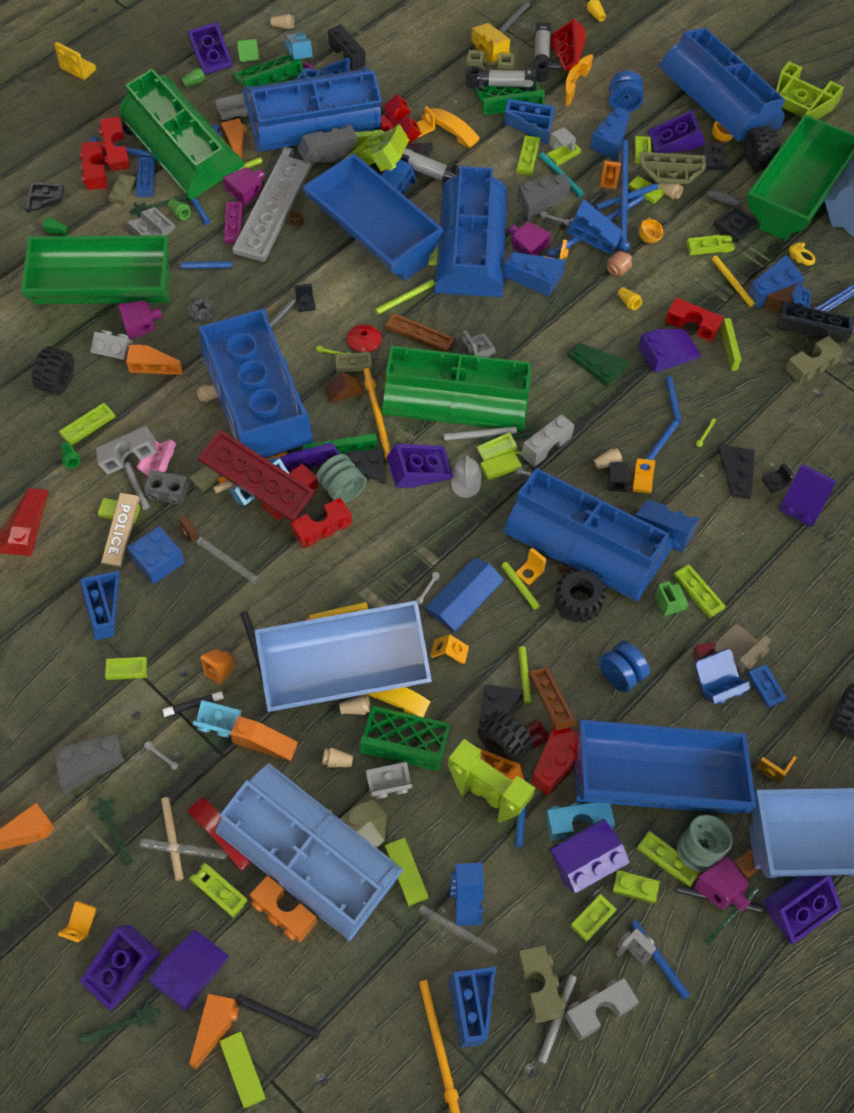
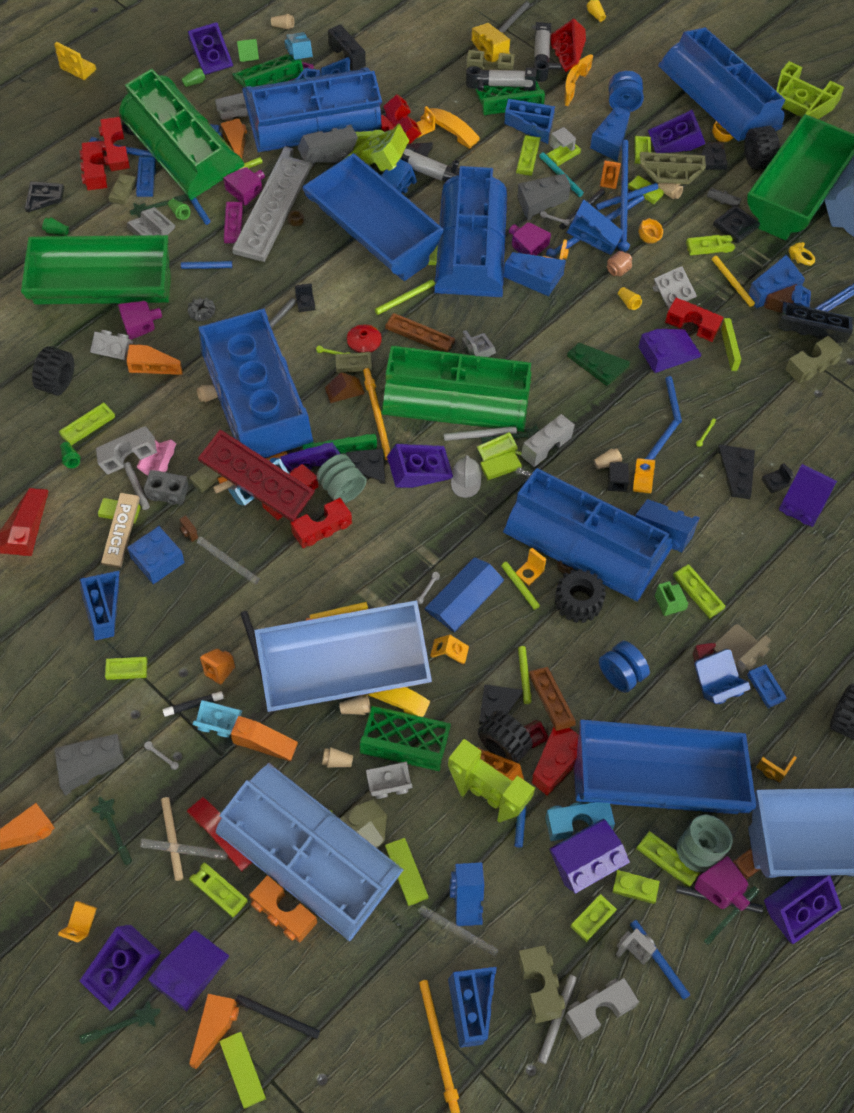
none -> light grey hinge [653,266,697,310]

